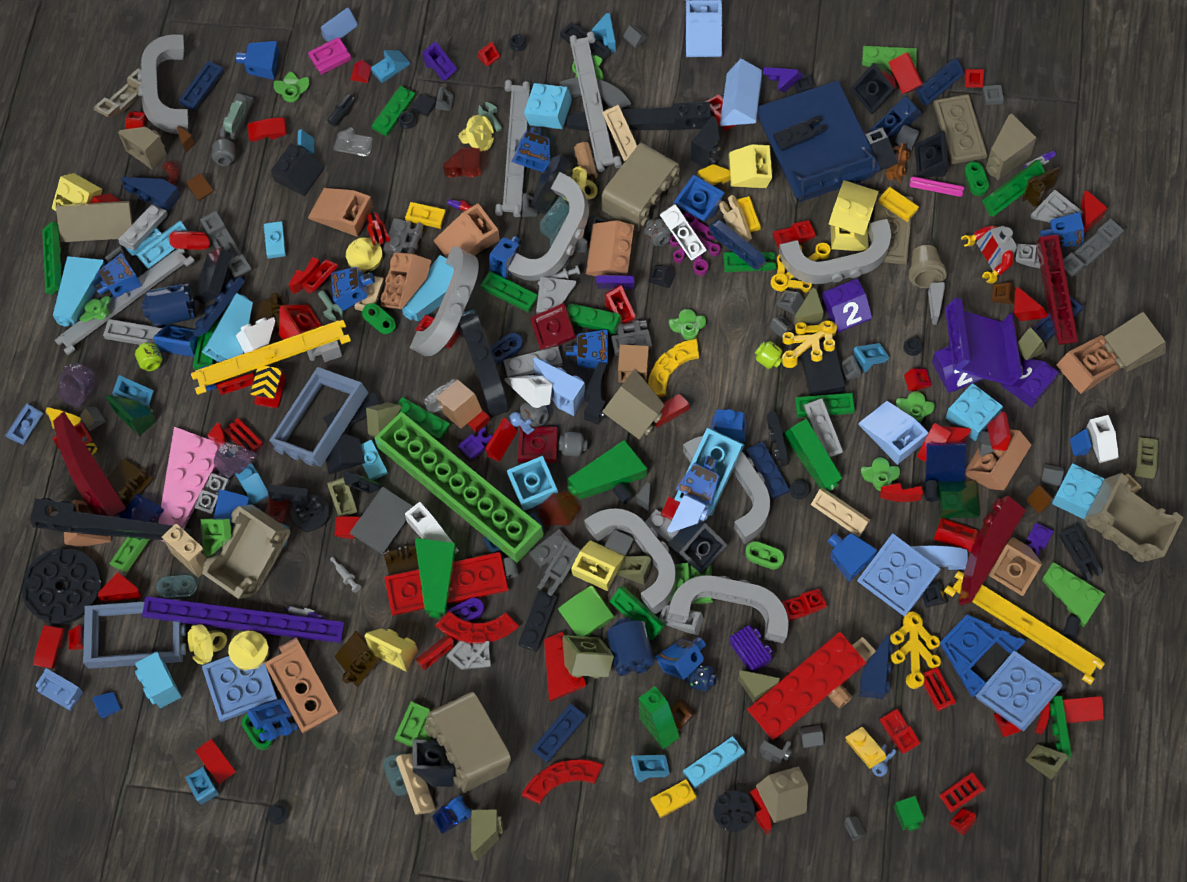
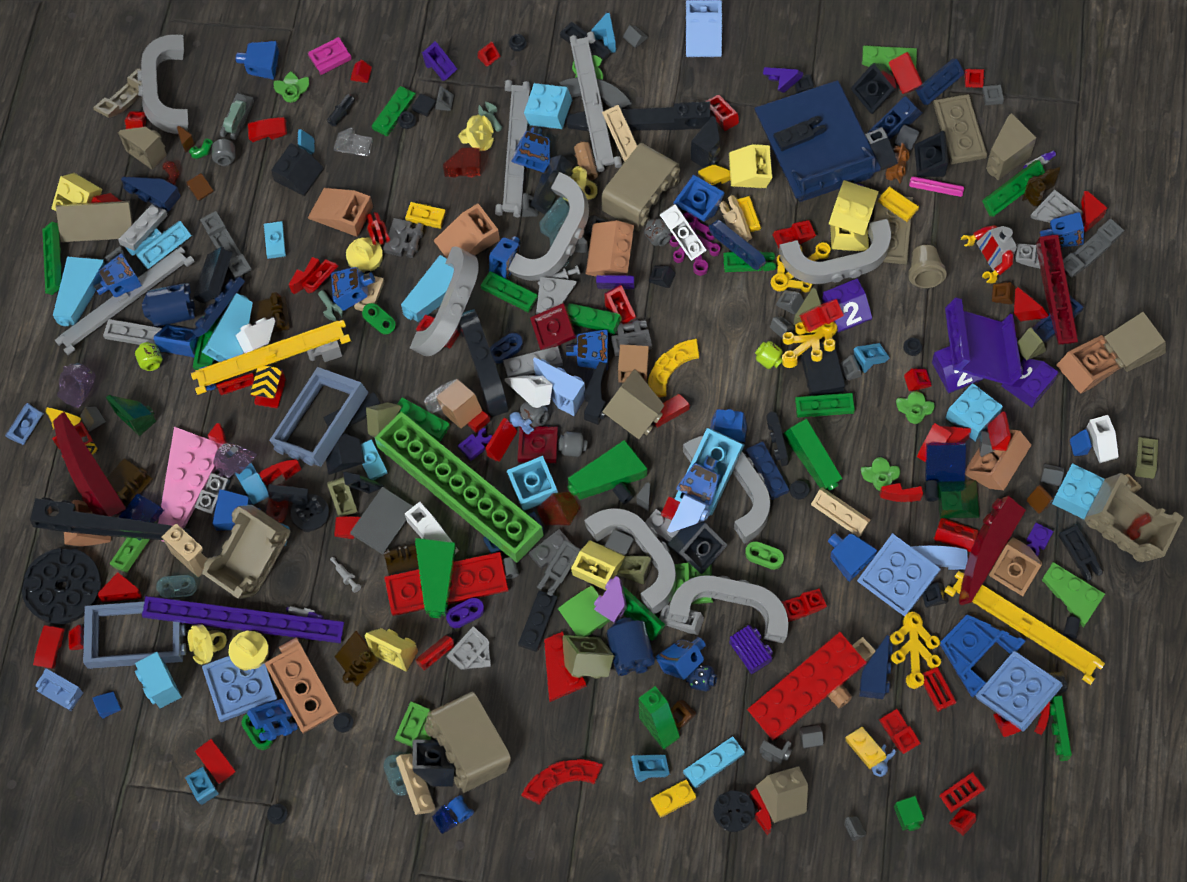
bright green plate [79,296,111,322] -> none
dark azure slope [113,375,154,406] -> none
red arm [169,231,209,250] -> none
dark blue plate [179,61,224,111] -> none
bright green wing [200,519,231,557] -> none
red tile [223,418,263,457] -> none
red slope [279,305,322,340] -> none
medium blue slope [321,8,357,42] -> none
dark azure slope [371,50,410,83] -> none
nougat slope [380,253,431,309] -> none
red tile [435,611,519,644] -> none
piece [447,199,473,211] -> none
olive slope [471,810,503,861] -> none
dark blue plate [532,703,586,764] -> none
bright green plate [669,309,706,340] -> none
light blue slope [720,59,762,126] -> none
olive slope [738,670,779,703] -> none
light grey plate [804,399,843,457] -> none
light blue slope [858,401,928,465] -> none
light grey slope [928,282,945,325] -> none
green plate [964,162,989,196] -> none
olive slope [1026,744,1068,780] -> none
red slope [1063,696,1104,723] -> none
none -> green arm [189,139,213,159]
none -> red slope [258,460,301,486]
none -> black plate [333,713,354,733]
none -> medium lavender slope [594,576,627,623]
none -> red slope [799,299,844,332]
none -> clear red arm [1127,513,1152,540]

